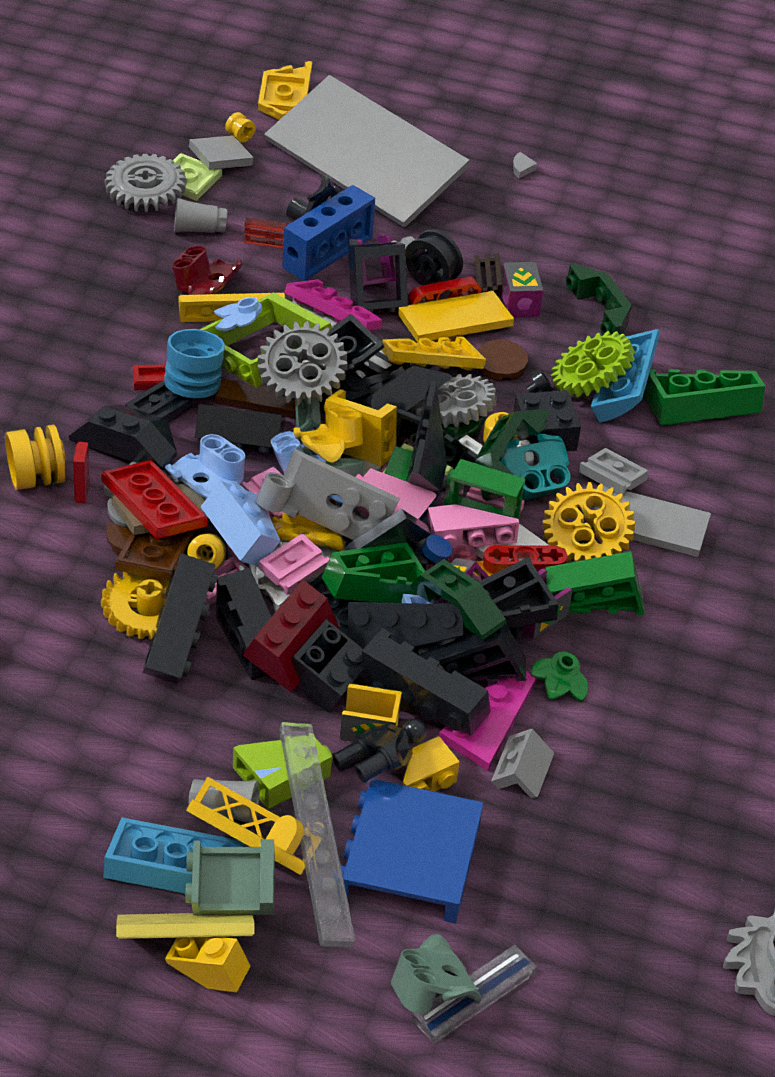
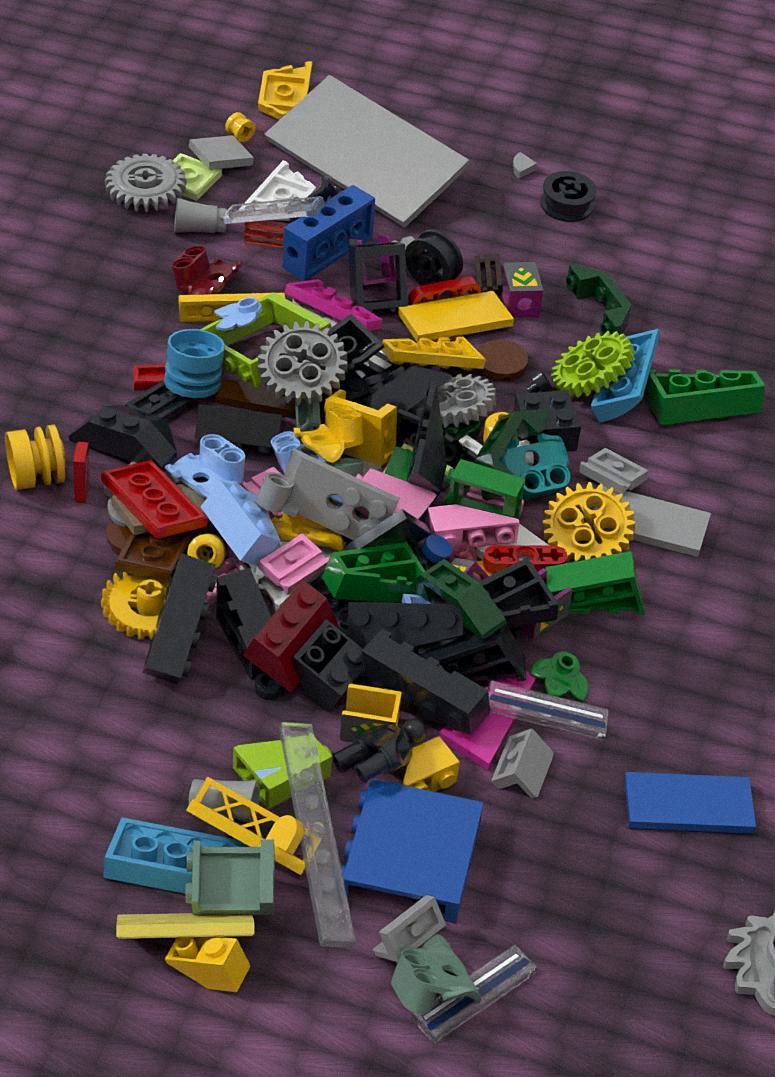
none -> clear tile [223,196,325,224]
none -> white wing [238,161,316,221]
none -> black tile [254,671,285,700]
none -> light grey panel [373,895,446,962]
none -> clear tile [488,681,609,740]
none -> black wheel [540,171,597,222]
none -> blue tile [624,772,756,834]

